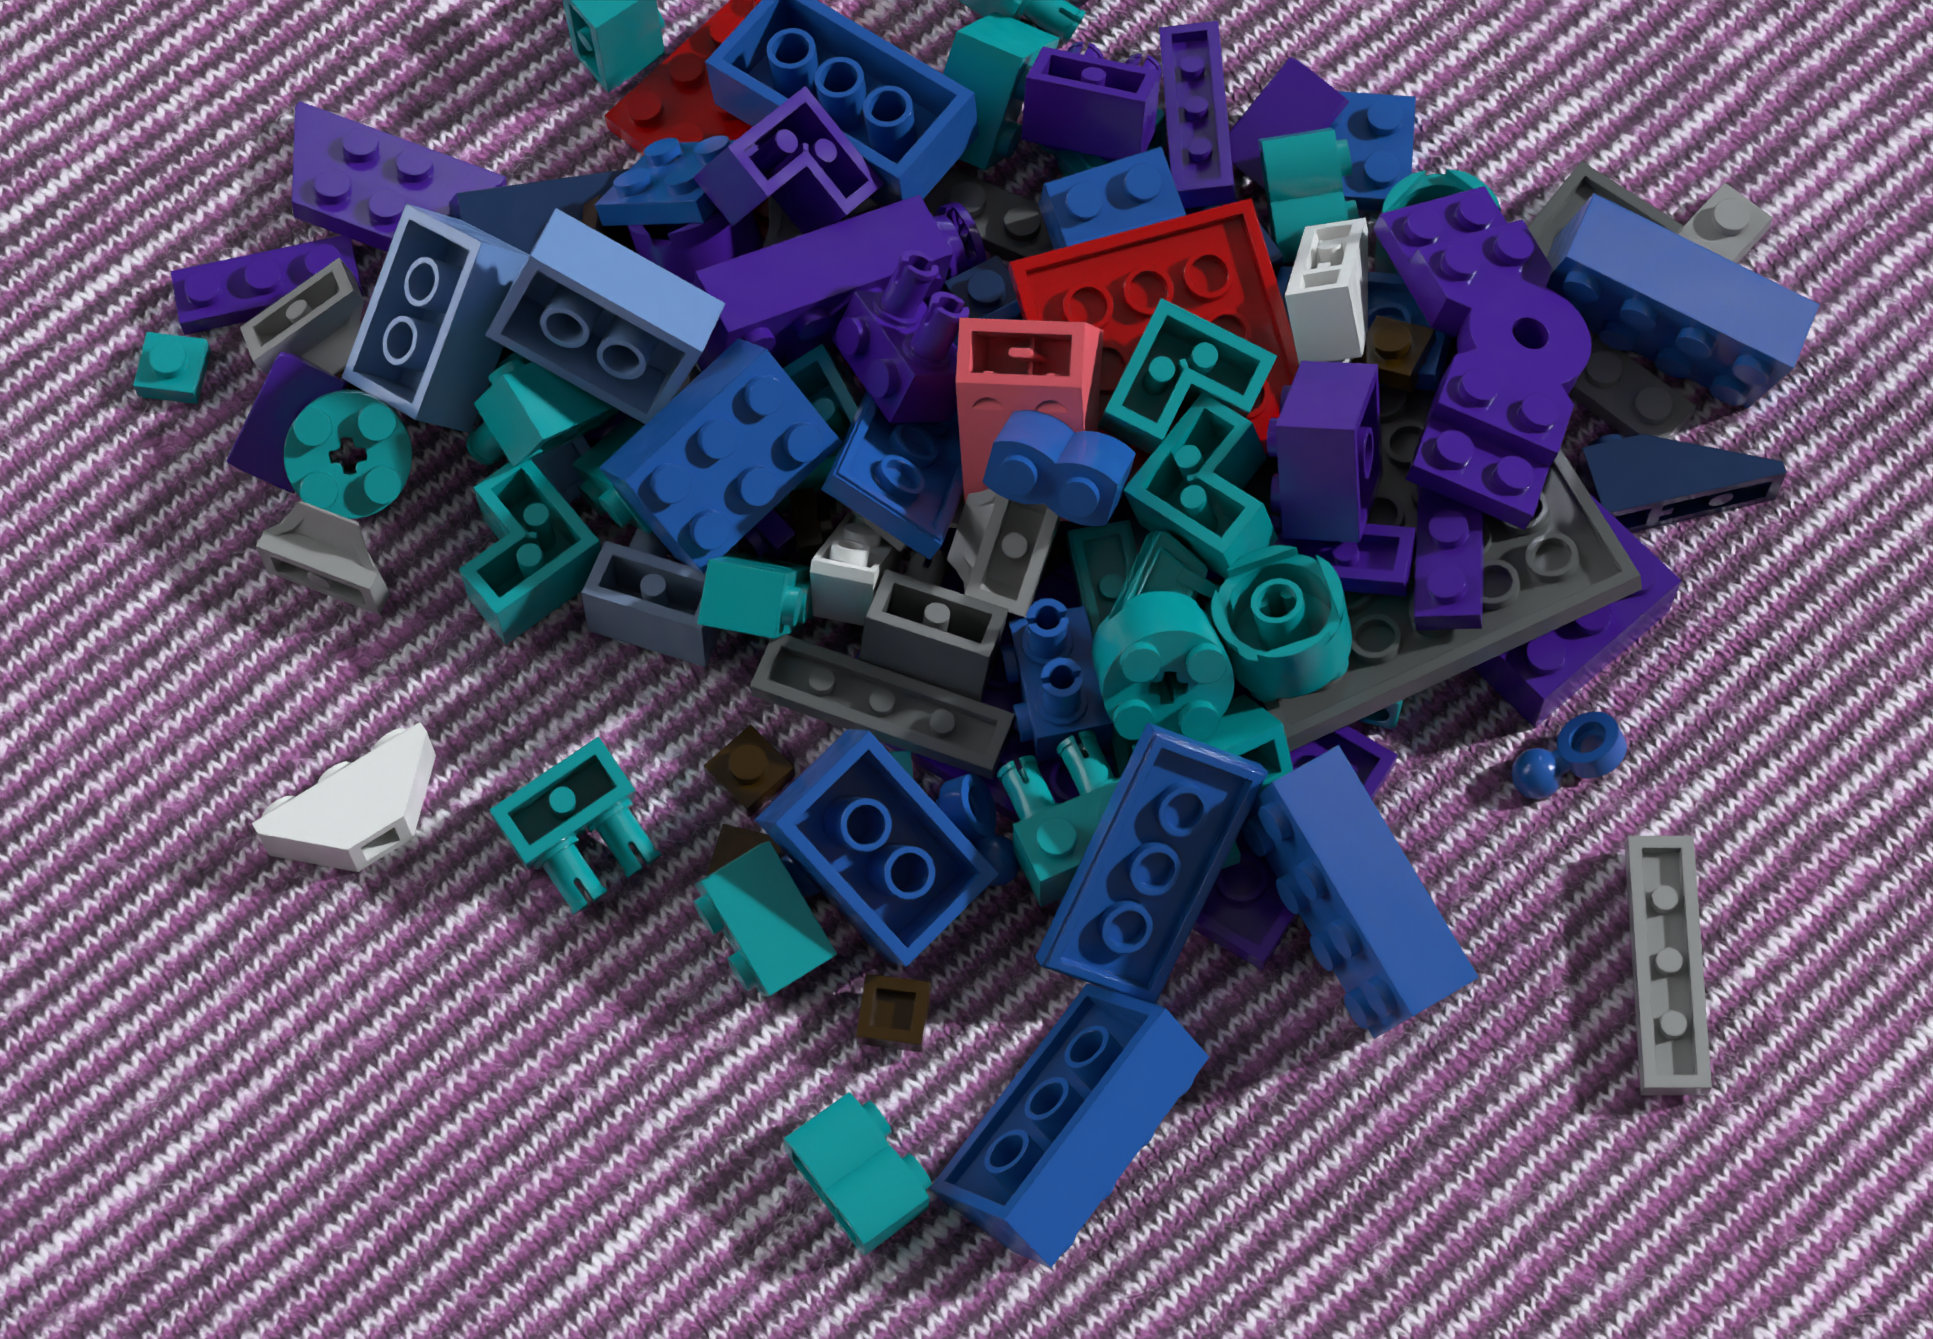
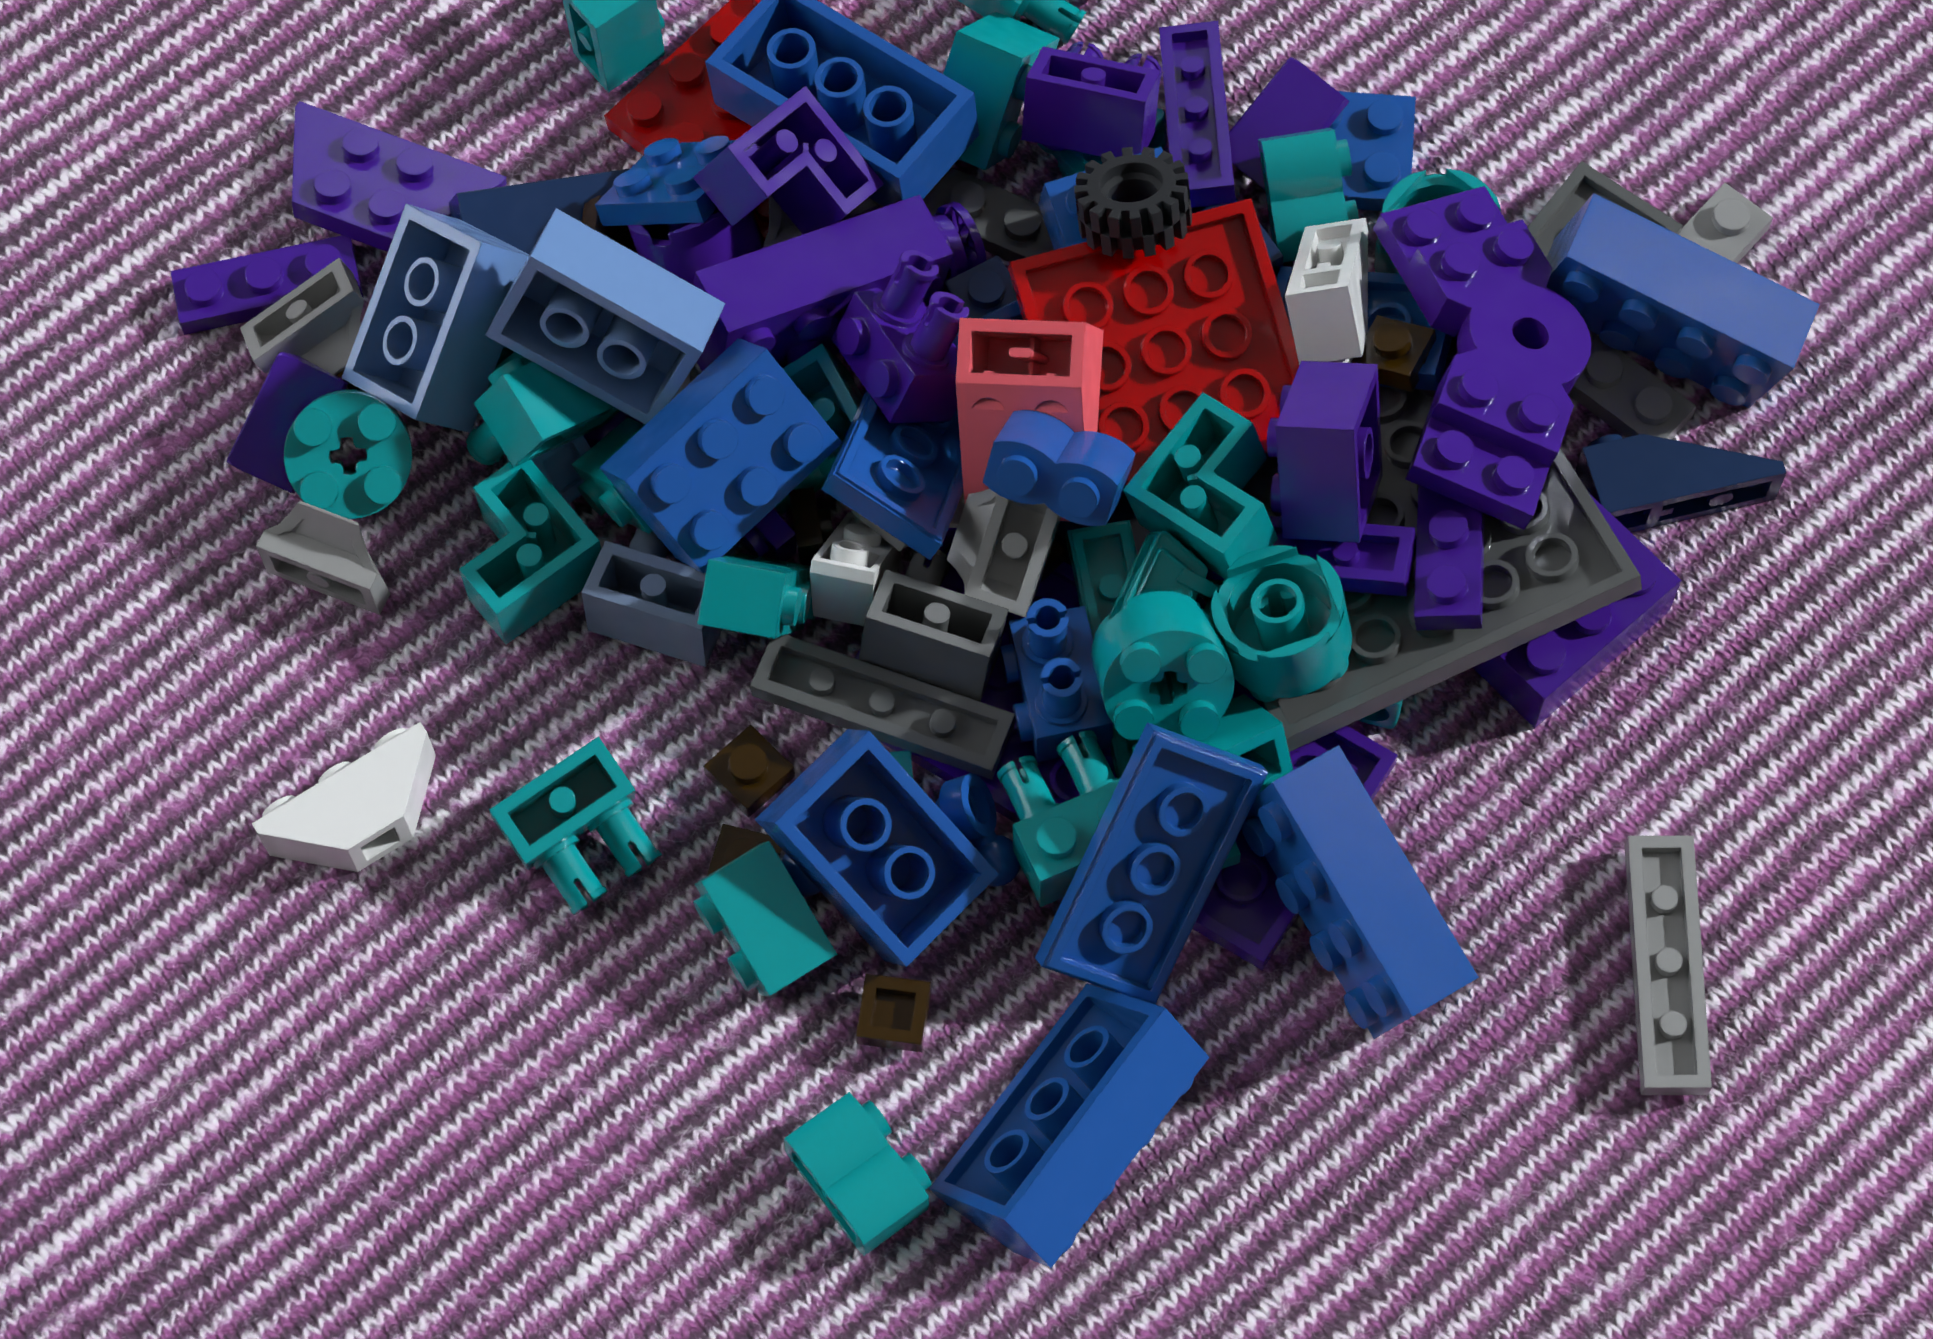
teal plate [133,332,211,404] -> none
teal brick [1098,298,1277,455] -> none
blue plate [1511,711,1627,799] -> none
none -> black tyre [1074,147,1192,259]

